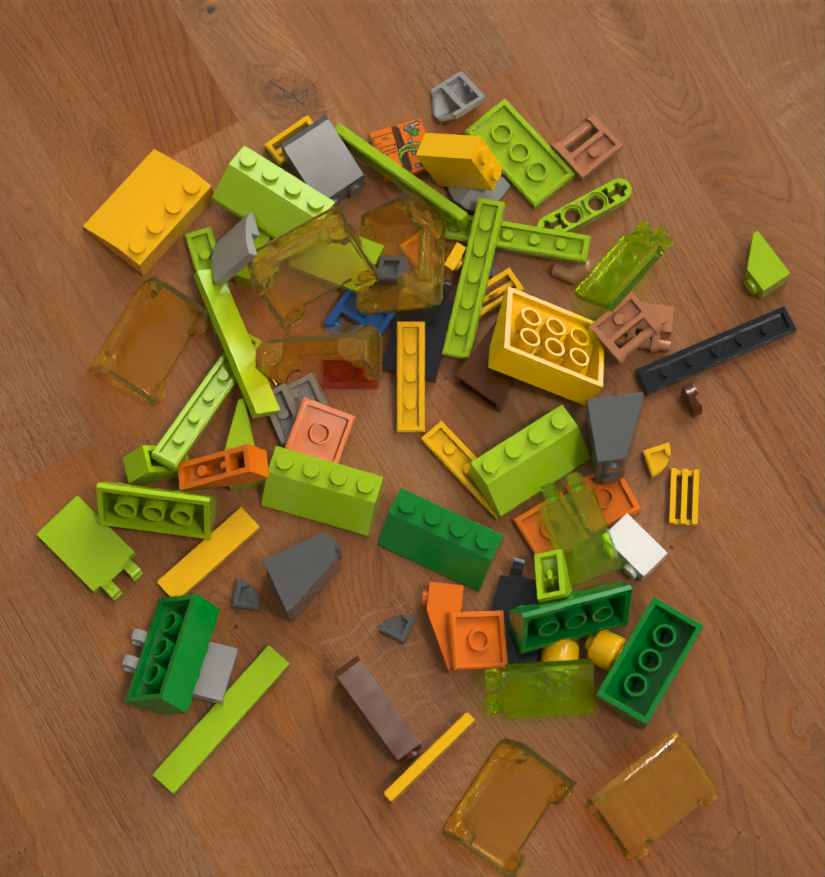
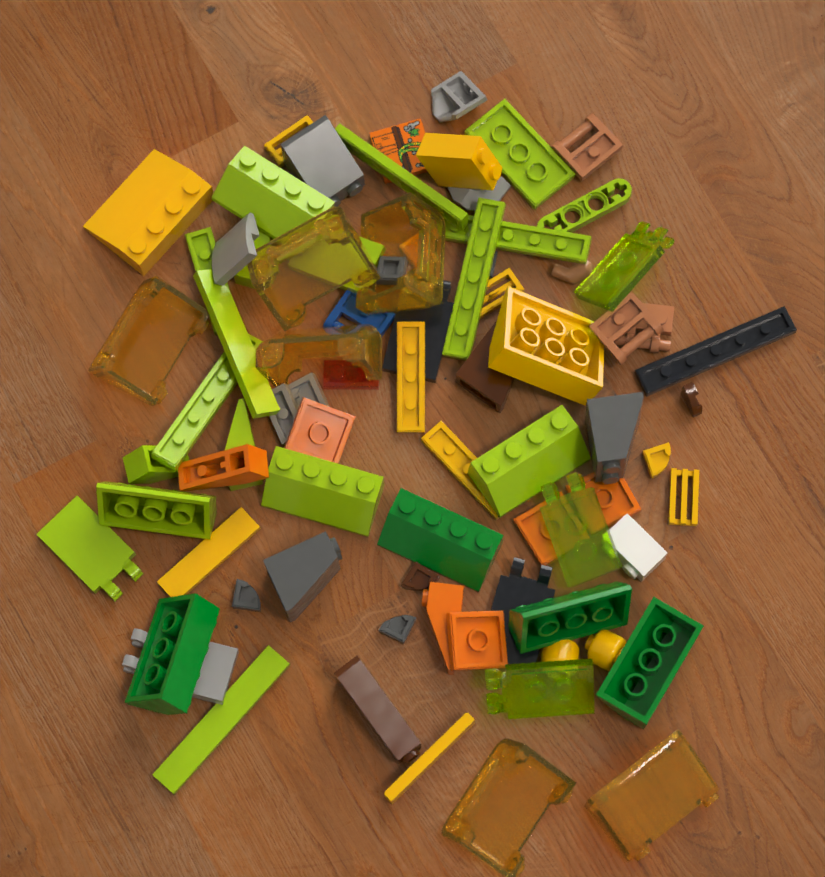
yellow plate [436,242,466,275] -> none
lime slope [534,549,572,603] -> none
lime slope [744,231,790,300] -> none
none -> reddish brown tile [401,562,440,591]

